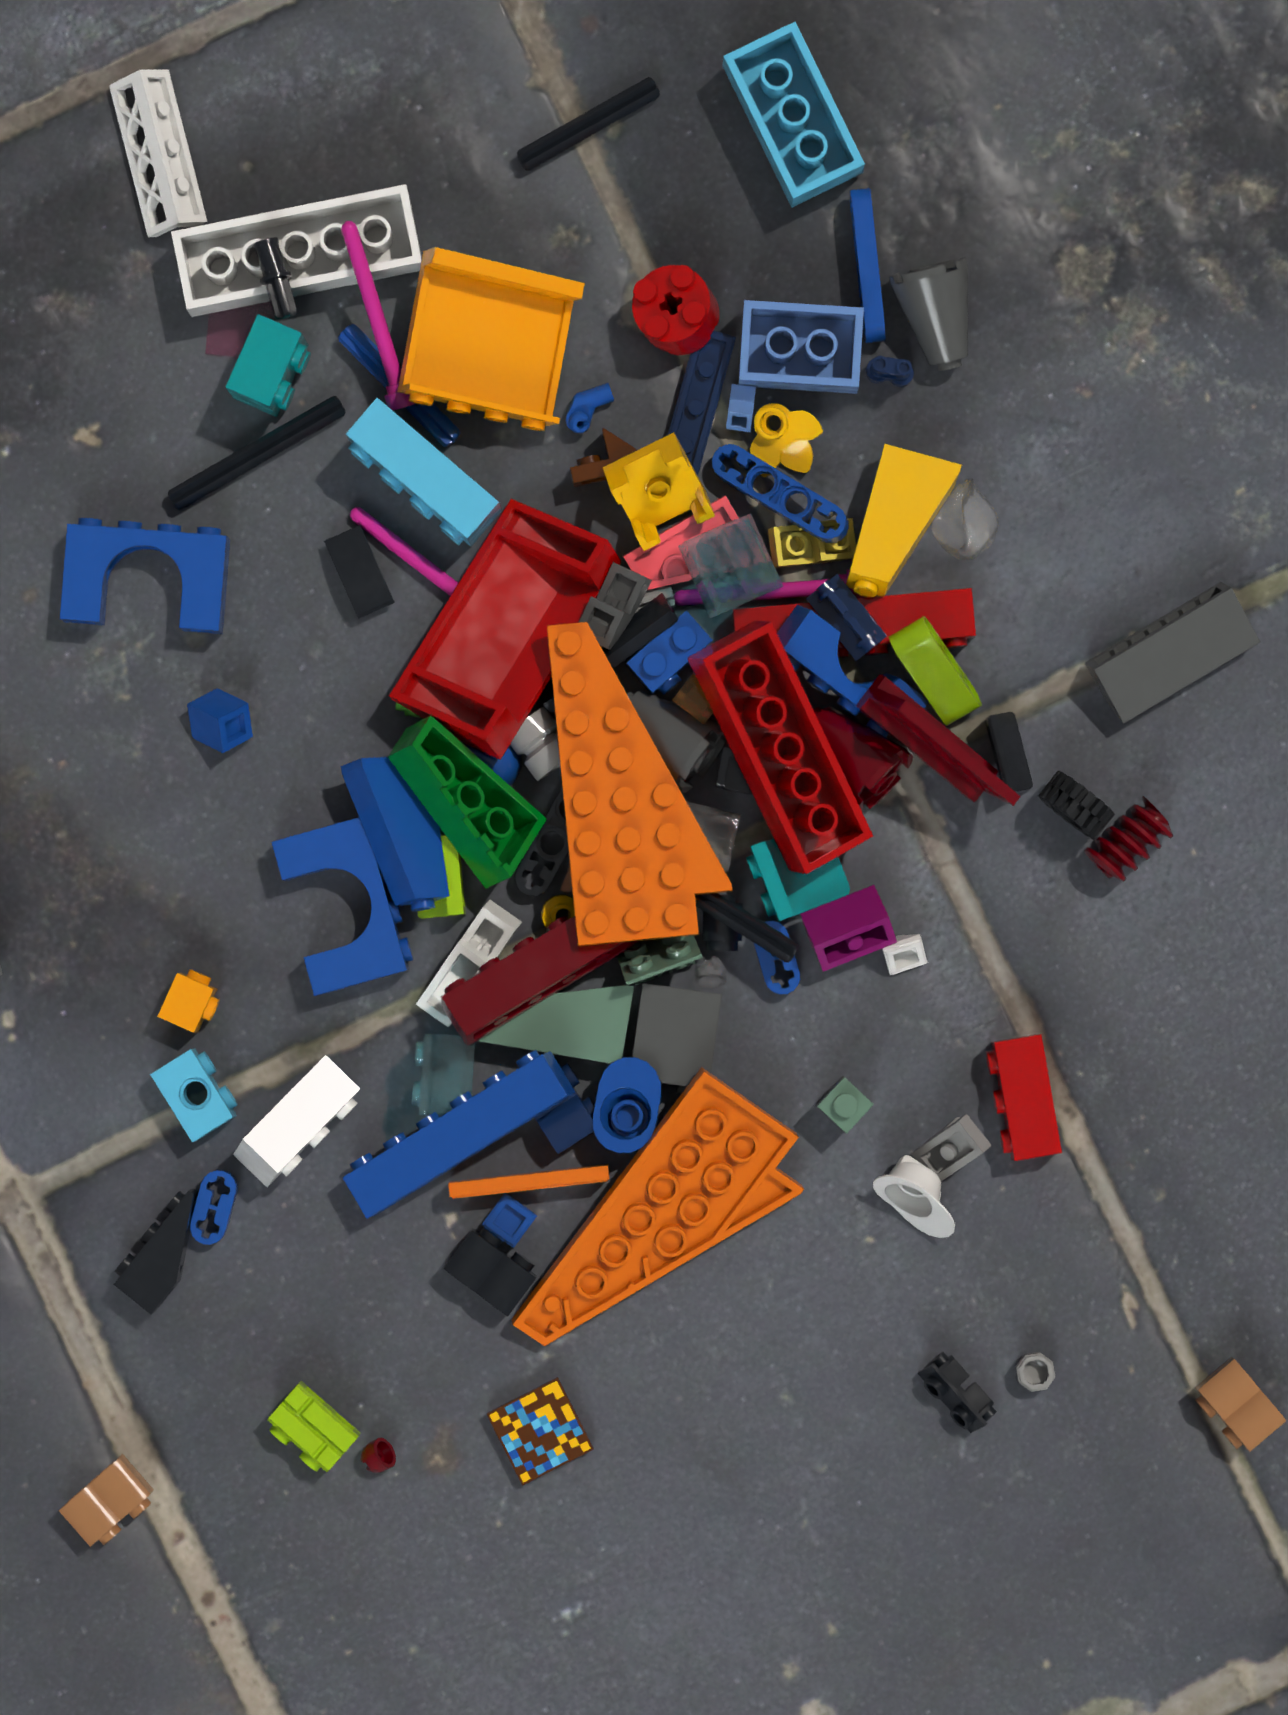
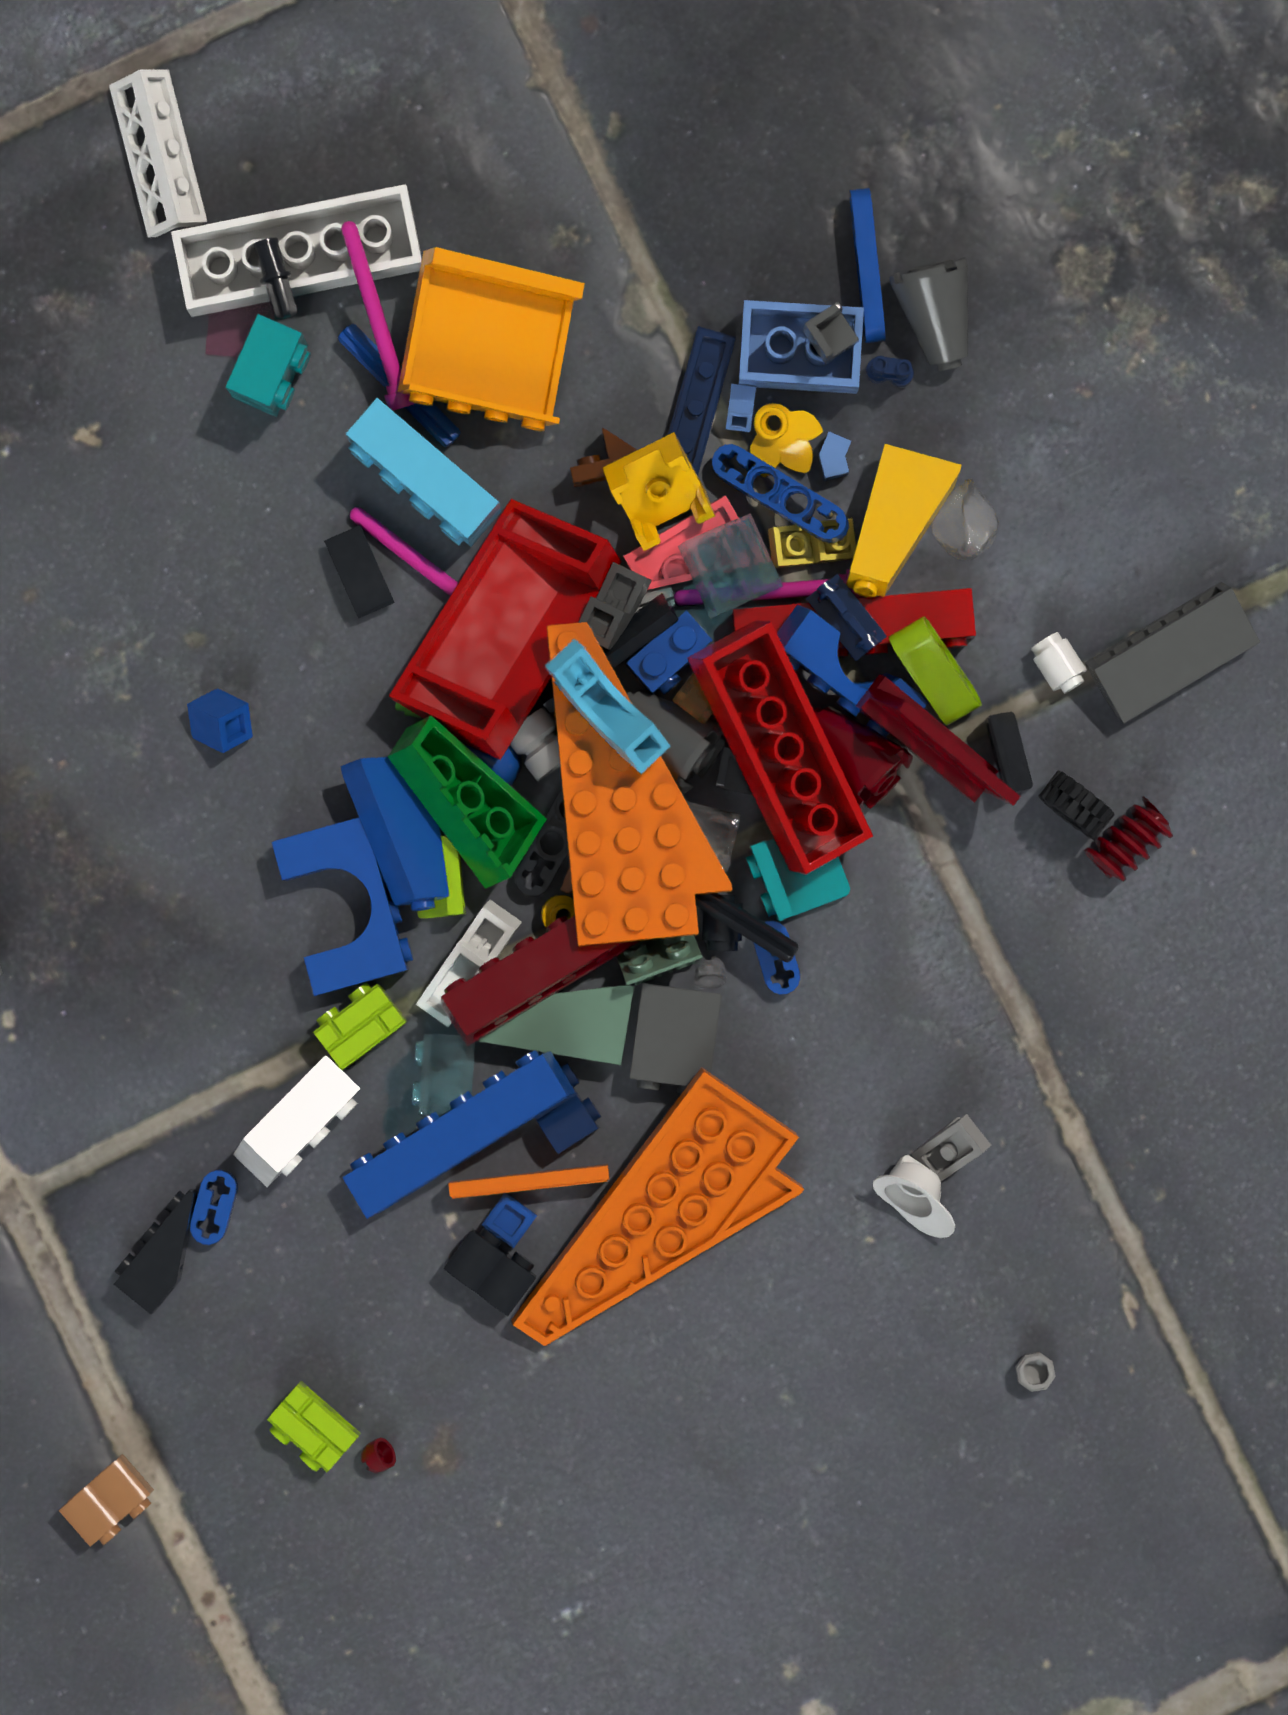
blue arch [60,518,230,634] -> none
medium azure brick [150,1048,238,1142] -> none
light orange brick [157,969,220,1033] -> none
black axle [168,396,346,510] -> none
tile [487,1377,594,1486] -> none
black axle [517,77,660,171] -> none
blue arm [566,383,614,434] -> none
blue piece [593,1057,661,1153] -> none
red brick [632,265,720,356] -> none
medium azure brick [723,22,865,207] -> none
magenta brick [800,885,897,972] -> none
sand green brick [816,1076,874,1134] -> none
white slope [882,934,928,975] -> none
black hinge [917,1352,997,1433] -> none
red brick [986,1034,1062,1161] -> none
medium nougat brick [1195,1357,1286,1452] -> none
none -> lime brick [313,982,407,1070]
none -> medium azure arch [545,639,671,774]
none -> dark grey panel [803,302,859,364]
none -> medium blue piece [818,432,851,481]
none -> white brick [1031,632,1087,694]

